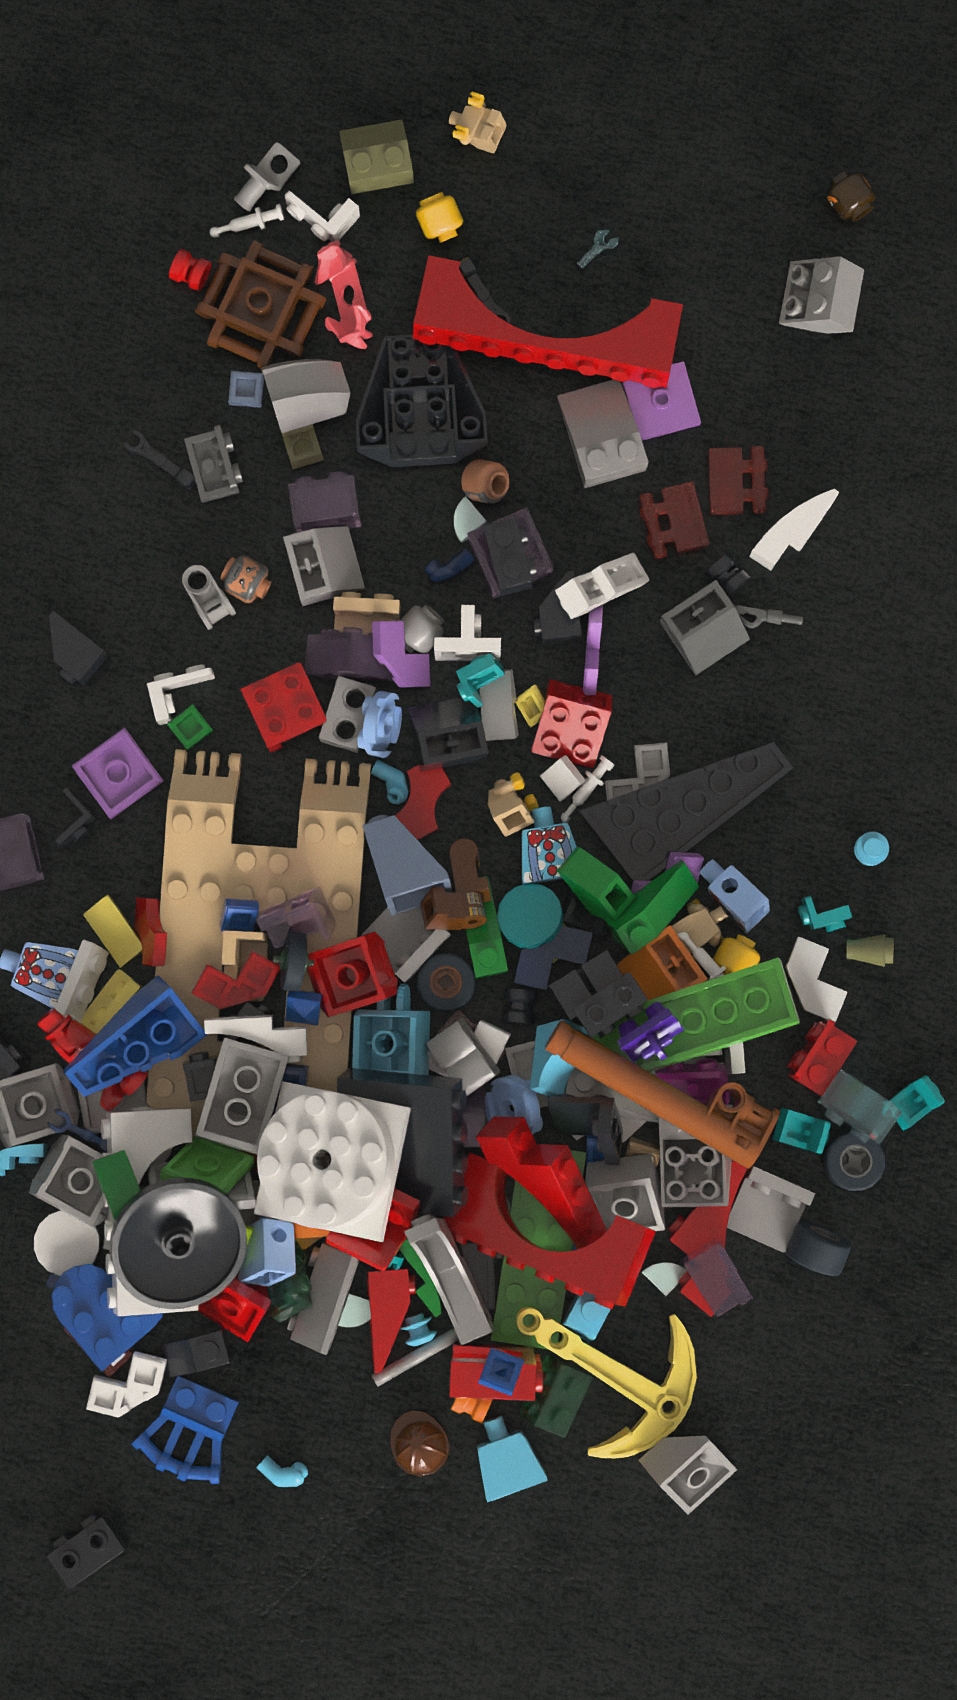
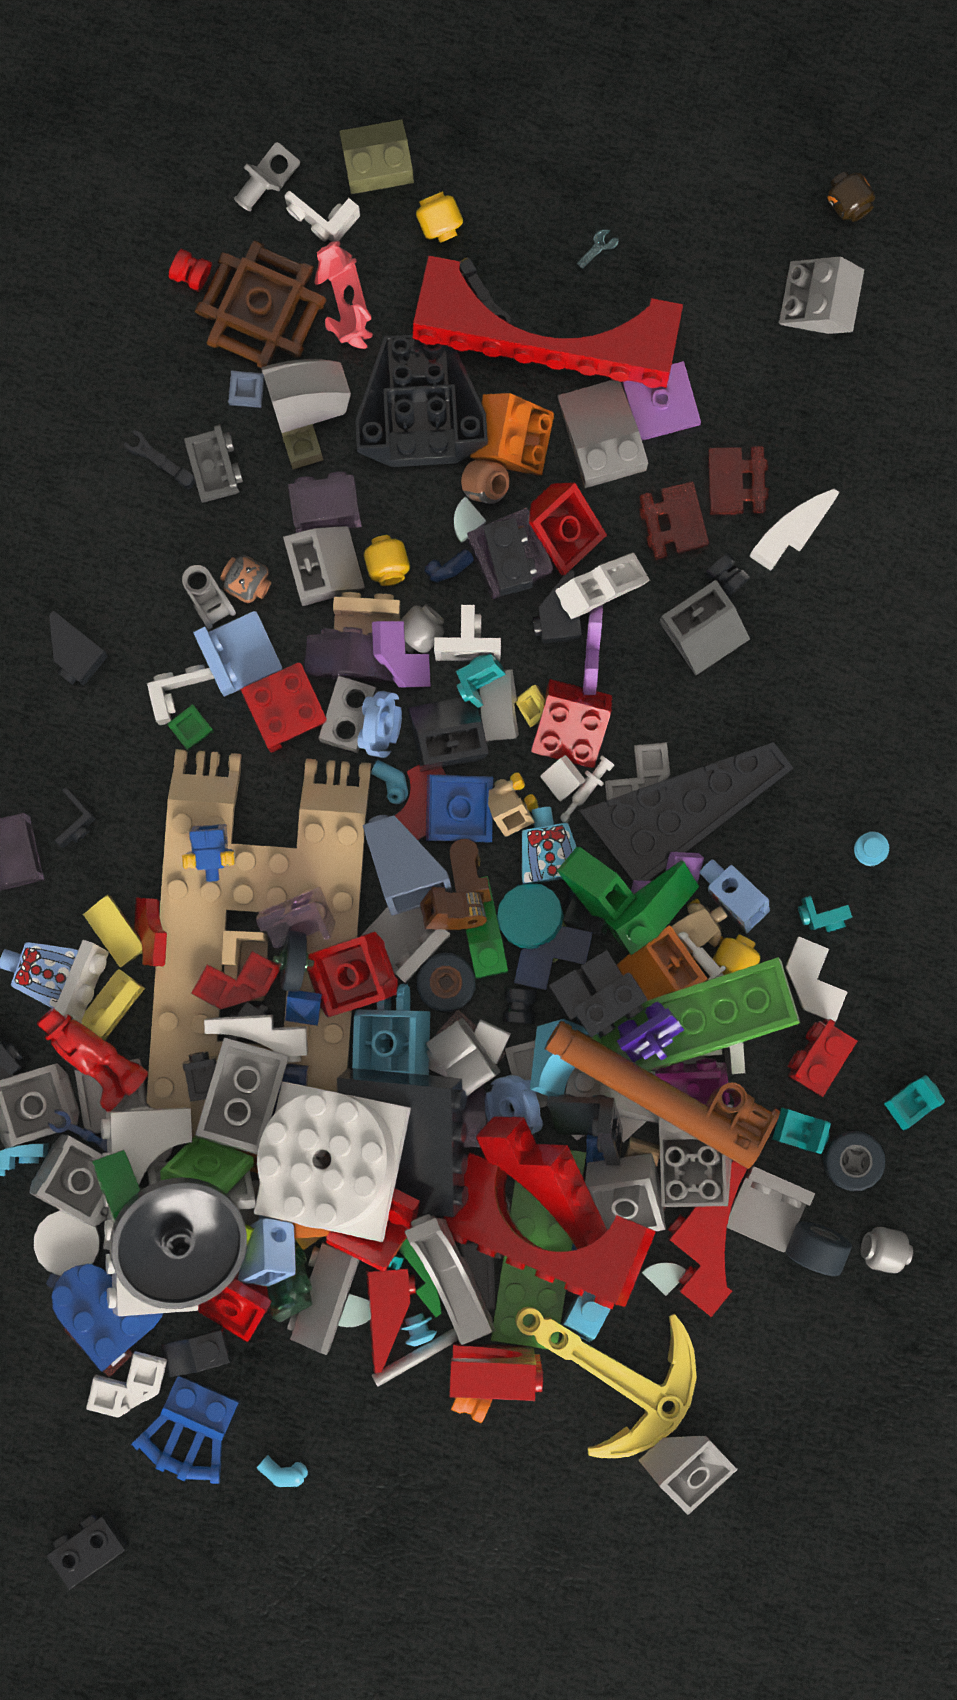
blue wedge [63,975,207,1097] -> none
medium lavender plate [72,727,164,819] -> none
white piece [210,204,284,237] -> none
blue tile [220,899,259,932] -> none
reddish brown piece [390,1411,450,1477] -> none
tan piece [449,92,507,154] -> none
medium azure torso [477,1415,548,1502] -> none
blue tile [478,1347,524,1396] -> none
clear green bracket [519,1355,593,1438] -> none
panel [681,1239,753,1317] -> none
dark grey hand [735,605,803,628] -> none
clear light blue brick [818,1070,902,1145] -> none
olive cone [847,934,894,967] -> none
none -> blue piece [182,824,235,882]
none -> light blue bracket [193,611,282,697]
none -> yellow head [364,535,410,586]
none -> blue plate [426,775,493,843]
none -> orange slope [470,393,554,475]
none -> red slope [529,483,607,575]
none -> light grey head [861,1227,913,1273]

